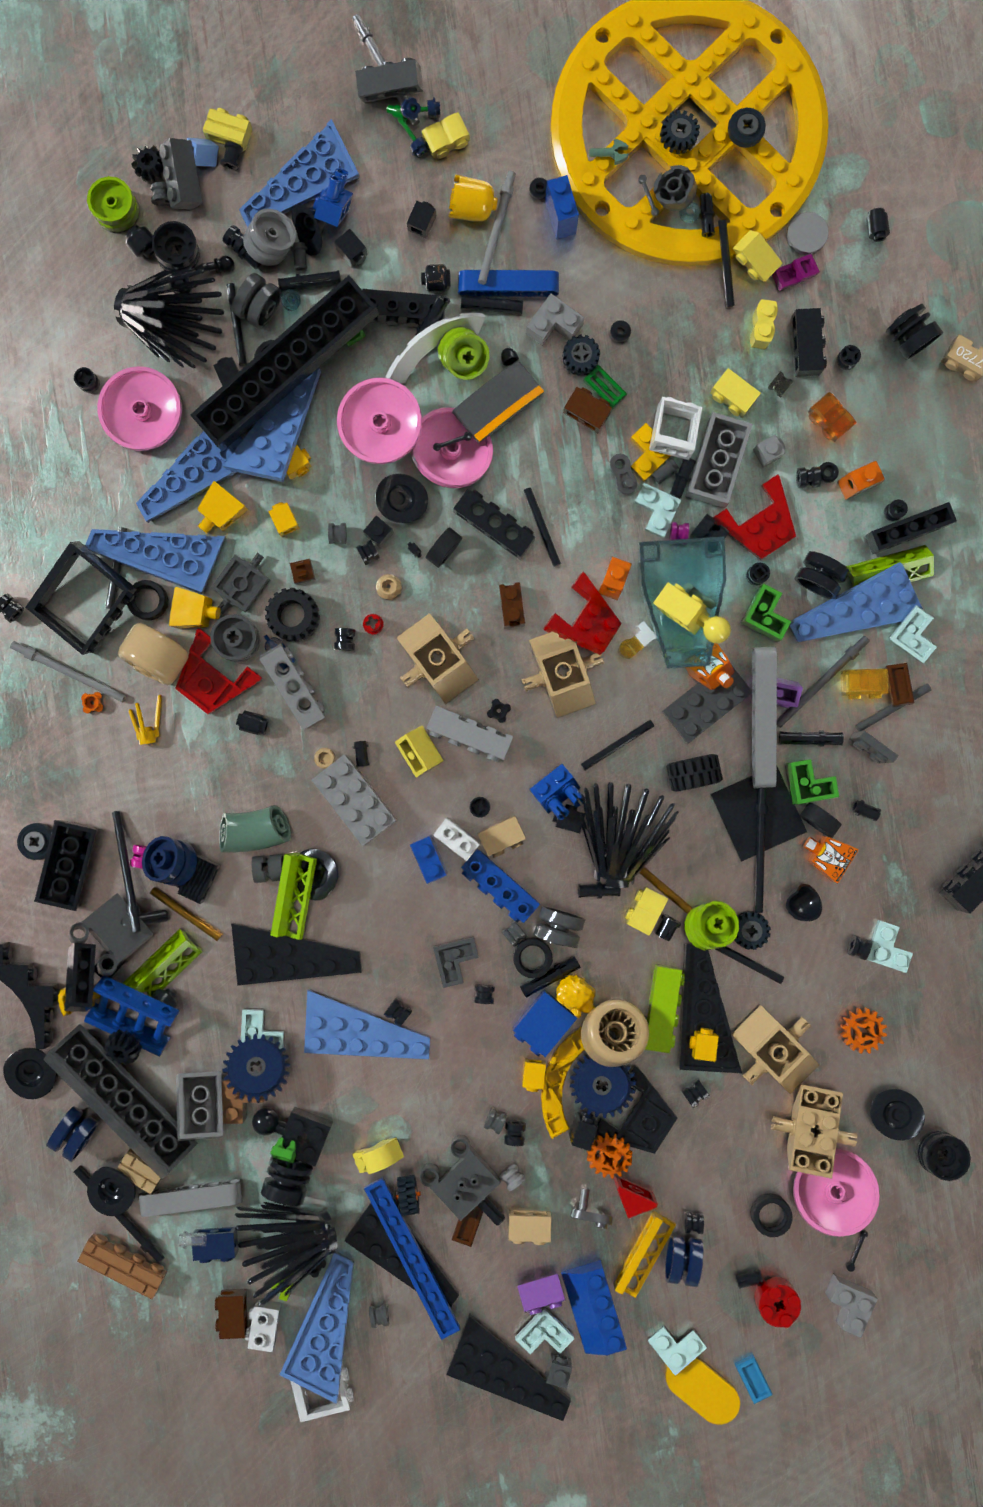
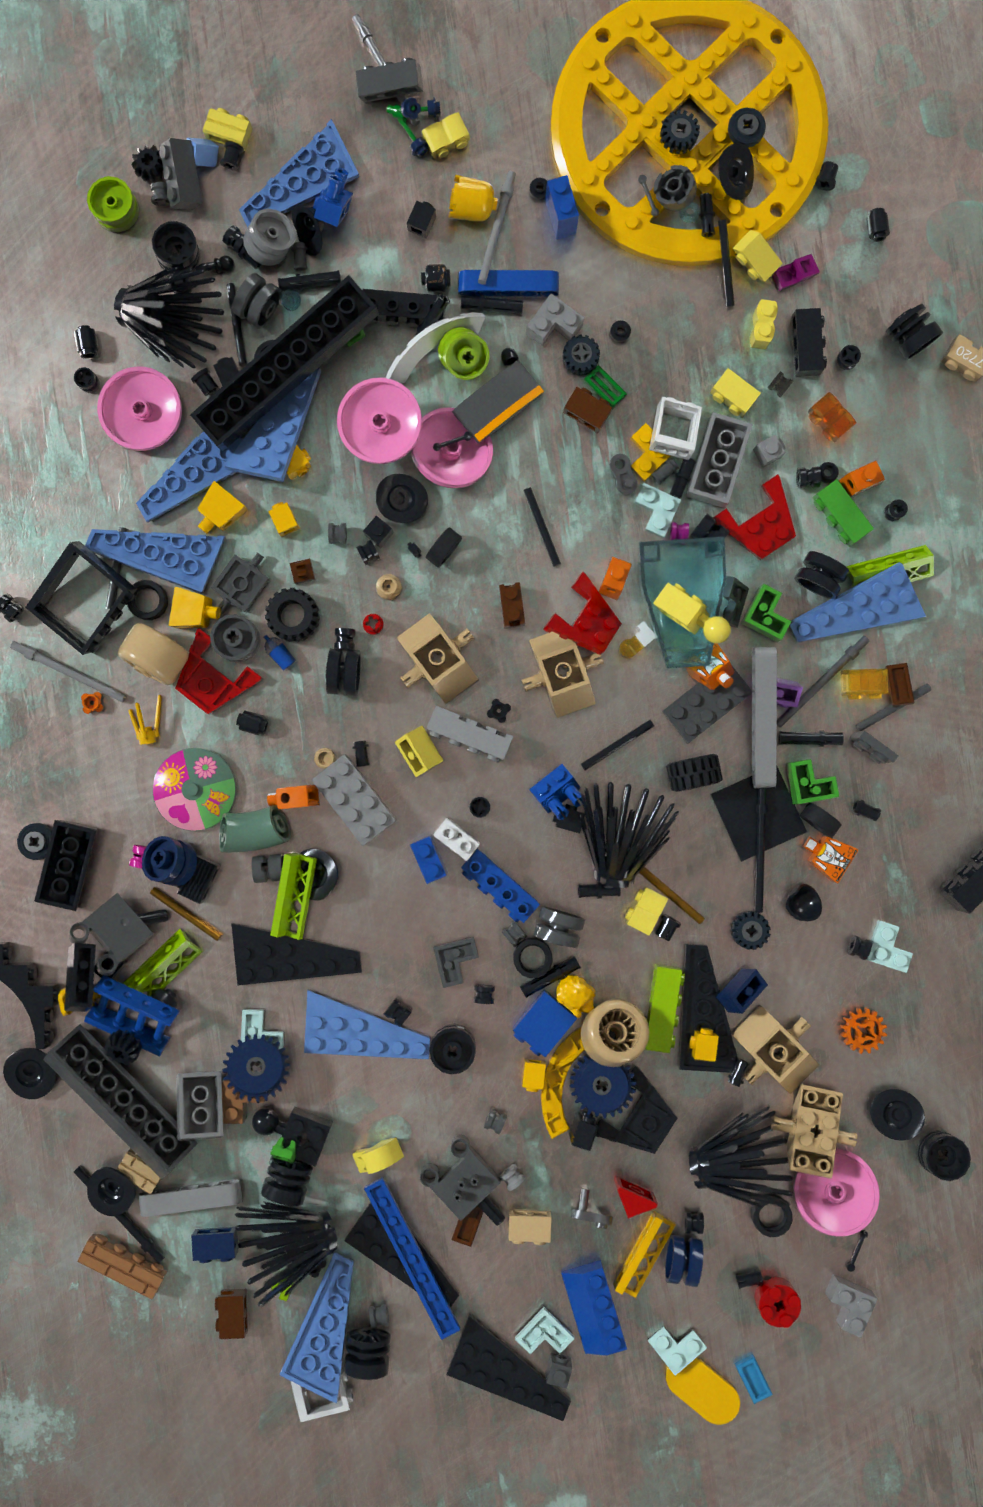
dark blue wheel [46,1106,99,1162] -> none
black bar [112,811,141,933] -> none
black head [125,225,154,258] -> none
clear pin [178,1231,207,1249] -> none
white brick [245,1299,282,1352] -> none
light grey brick [259,643,326,730] -> none
black brick [334,229,368,267] -> none
black wheel [396,1175,421,1216] -> none
black brick [453,489,535,560] -> none
tan brick [477,816,526,858] -> none
black wheel [504,1120,526,1146] -> none
medium lavender brick [517,1274,566,1315] -> none
orange gear [587,1133,633,1179] -> none
sand green bar [589,139,629,165] -> none
black wheel [682,1079,710,1109] -> none
sand green bar [683,582,716,609] -> none
lime wheel [685,901,739,950] -> none
black bar [715,946,784,984] -> none
black wheel [746,562,770,586] -> none
light grey tile [786,212,829,255] -> none
black brick [865,502,957,555] -> none
light aqua plate [890,605,937,663] -> none
none -> black brick [74,325,98,358]
none -> dish [153,748,237,831]
none -> black bush [191,368,218,396]
none -> orange torso [267,785,320,809]
none -> black wheel [326,648,361,696]
none -> black wheel [344,1327,391,1380]
none -> black wheel [429,1023,476,1075]
none -> black plant [689,1106,793,1208]
none -> dark blue brick [716,969,768,1014]
none -> black hat [718,143,754,200]
none -> dark grey plate [721,576,749,628]
none -> black pin [728,1058,750,1087]
none -> bright green brick [812,479,874,547]
none -> black bush [815,161,839,191]

